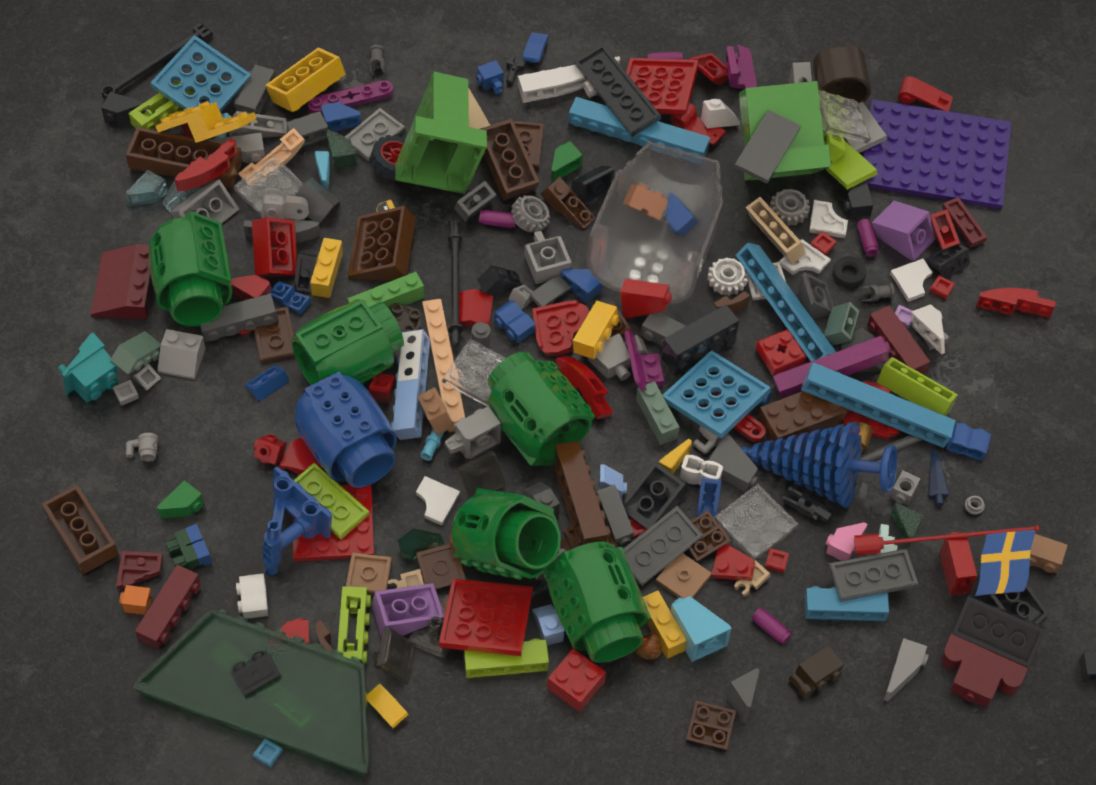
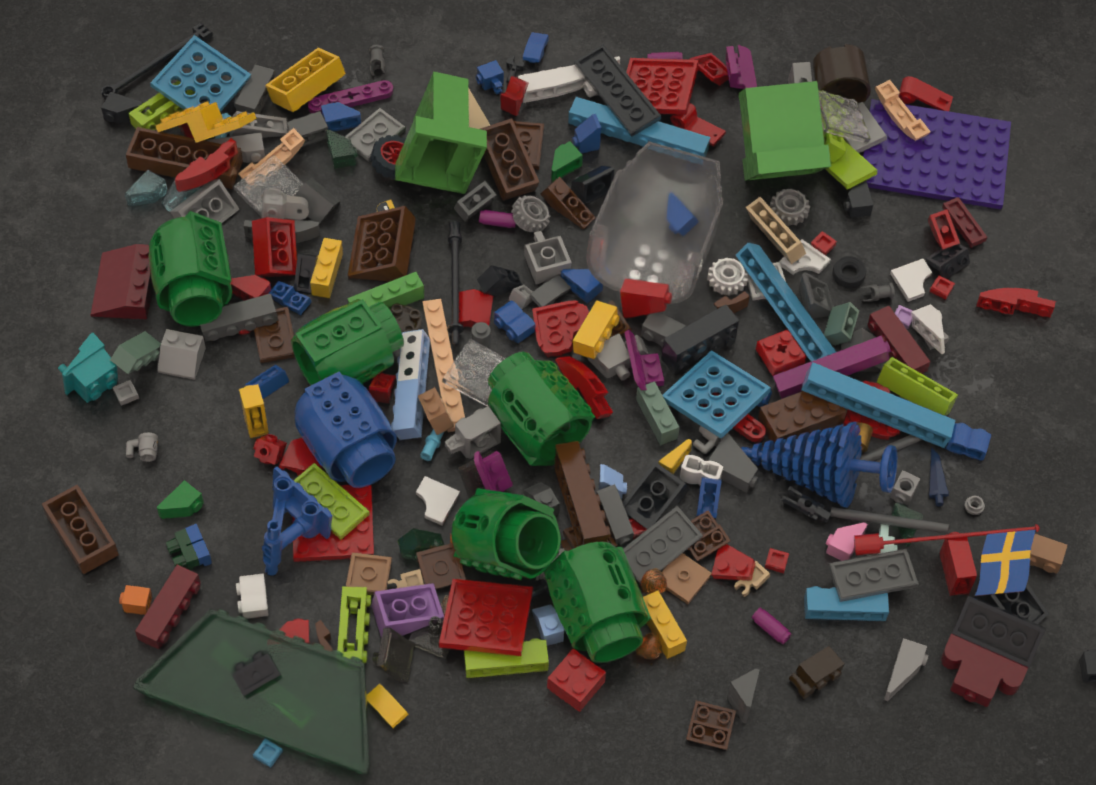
dark red wing [116,551,163,589] -> none
light grey slope [132,364,161,391] -> none
medium azure slope [315,151,330,190] -> none
nougat brick [623,183,669,220] -> none
medium azure slope [670,596,732,662] -> none
white slope [701,99,740,128] -> none
clear plate [714,484,798,561] -> none
dark grey tile [734,110,801,183] -> none
white tile [809,200,848,238] -> none
magenta piece [857,219,879,256] -> none
medium lavender slope [872,201,935,261] -> none
none -> yellow brick [239,384,269,438]
none -> magenta plate [474,451,513,492]
none -> red slope [500,76,529,116]
none -> blue slope [572,114,601,153]
none -> clear orange cone [641,568,667,594]
none -> dark grey piece [831,507,950,534]
none -> light nougat slope [875,80,931,141]

